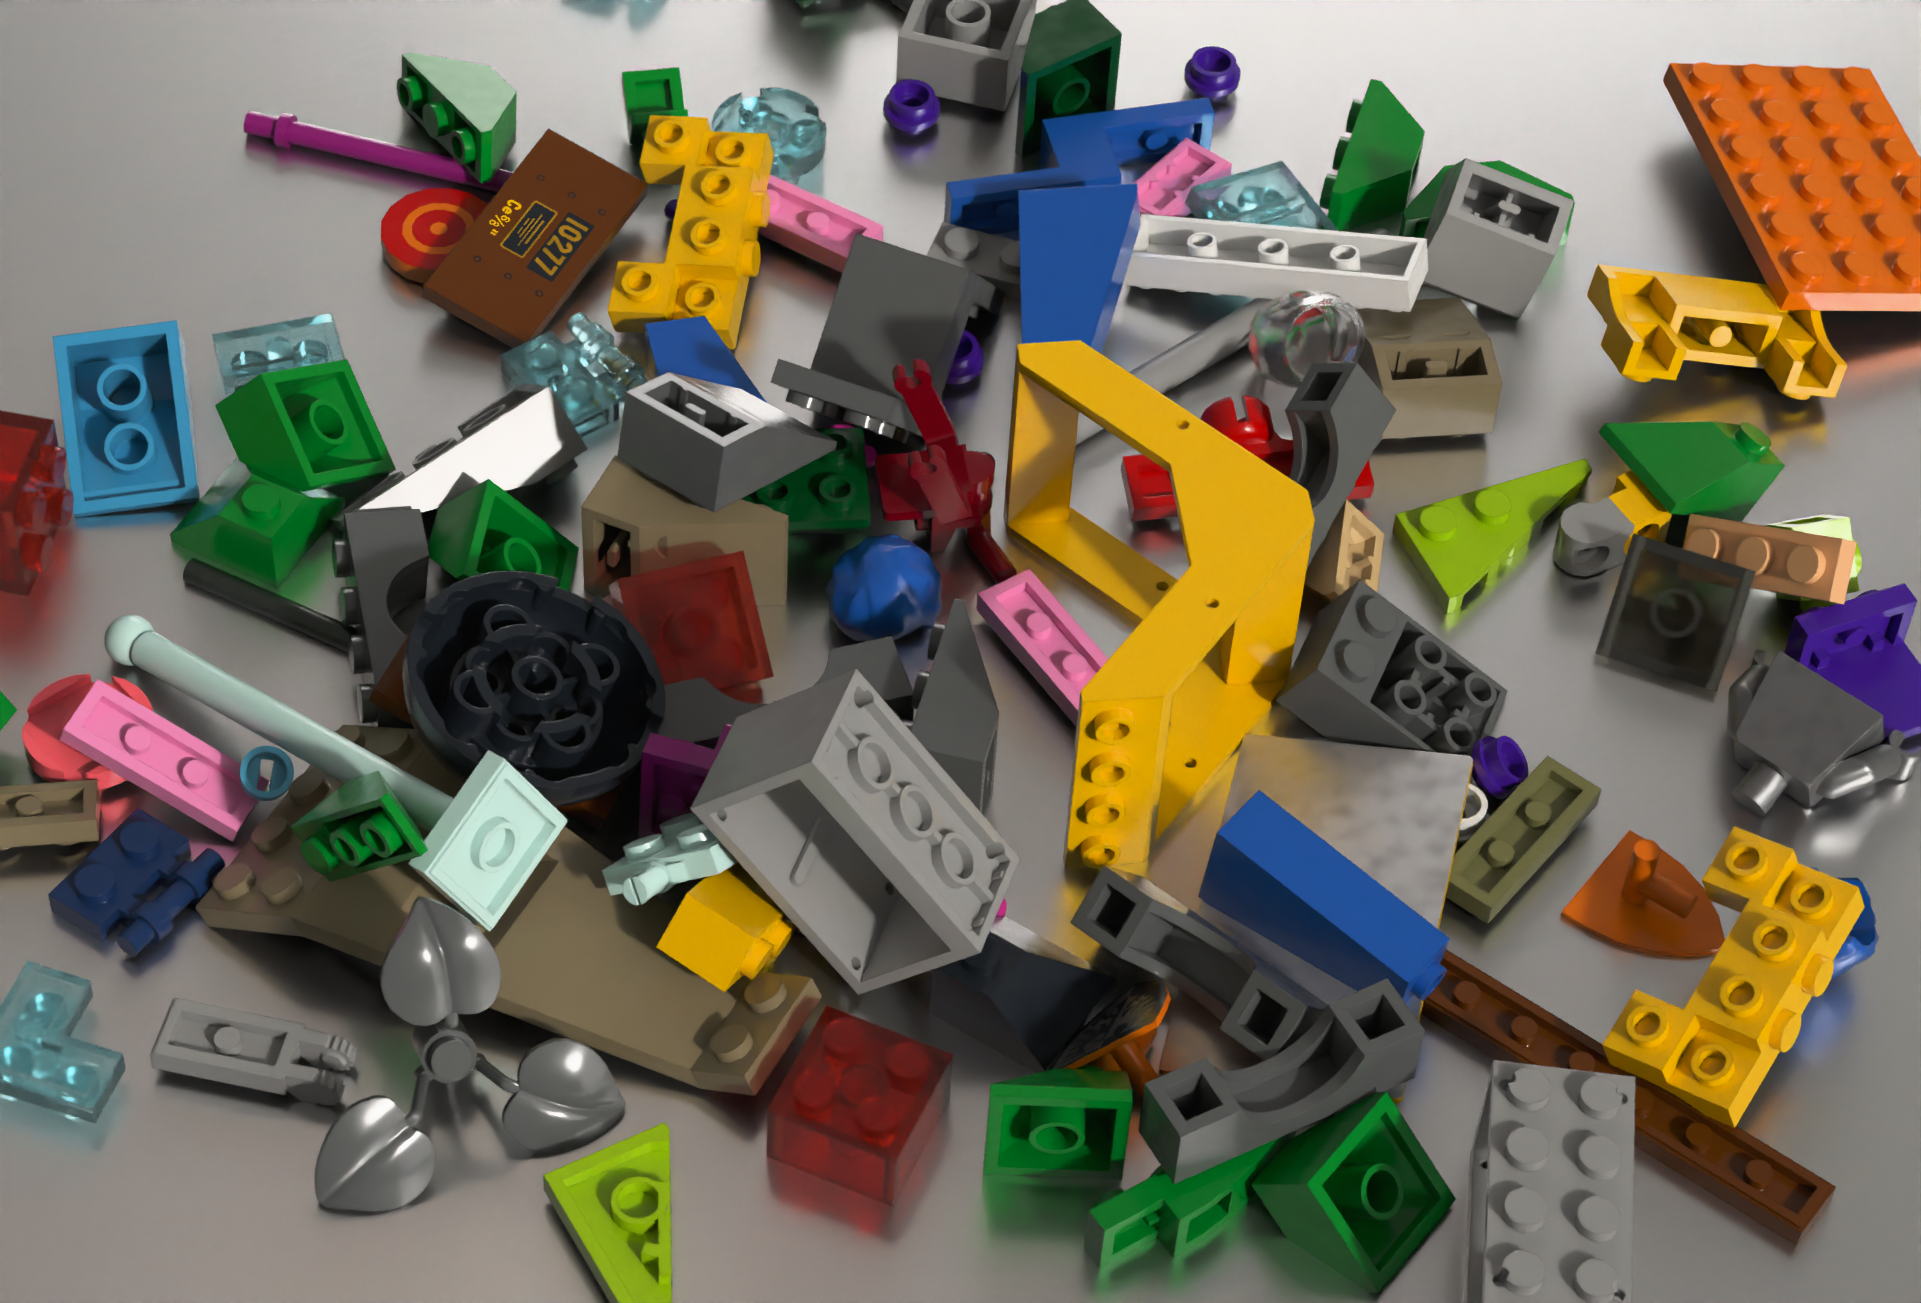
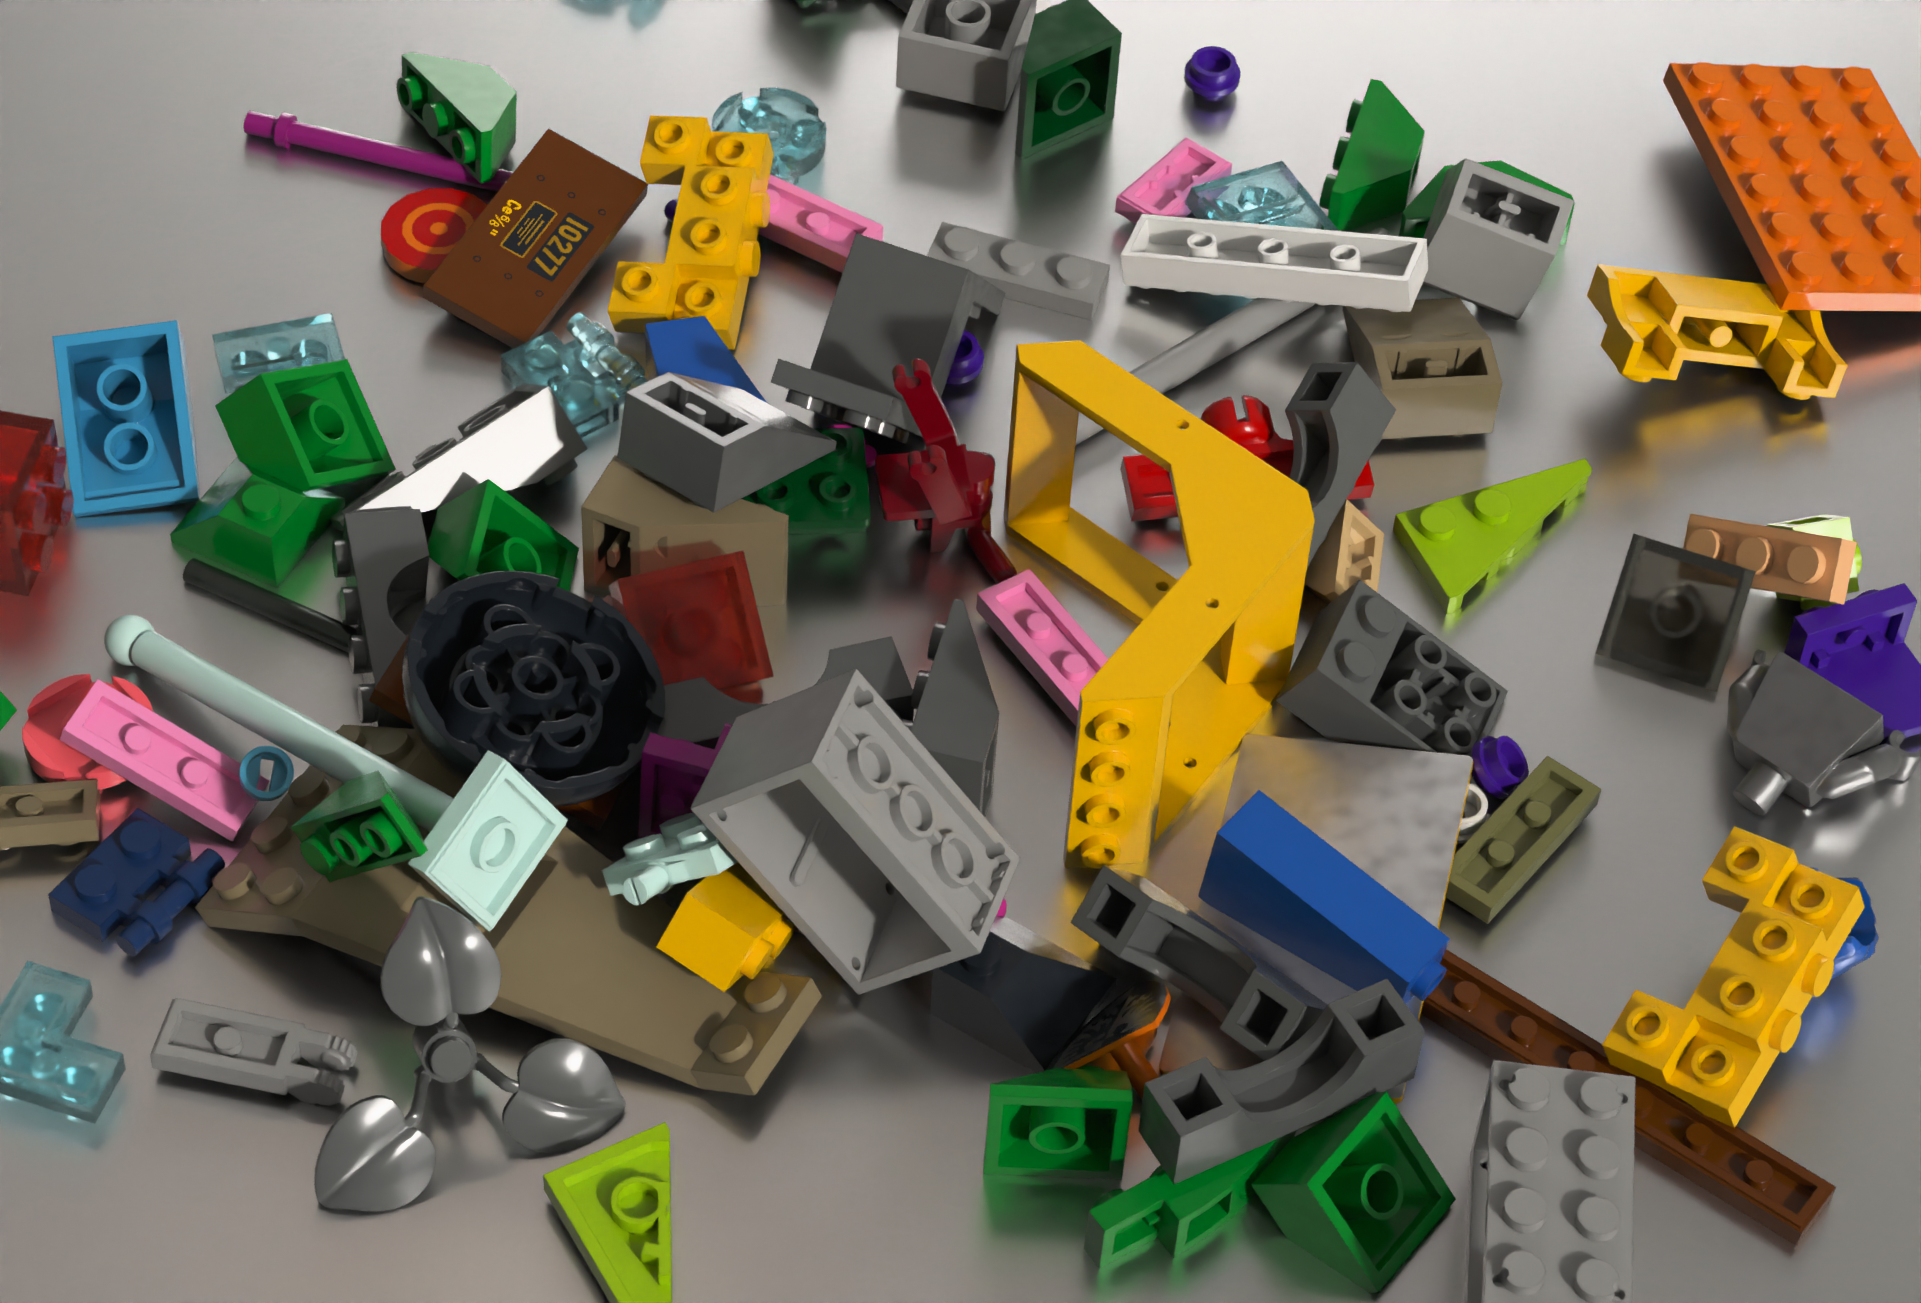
green bracket [621,67,688,145] -> none
clear red brick [766,1005,953,1207] -> none
blue hair [826,534,943,643] -> none
dark purple plate [883,79,940,132] -> none
blue bracket [944,98,1215,234] -> none
blue slope [1018,183,1140,354] -> none
clear helmet [1248,291,1365,388] -> none
light grey leg [1553,470,1672,576] -> none
orange shield [1560,830,1725,957] -> none
green slope [1598,421,1785,521] -> none

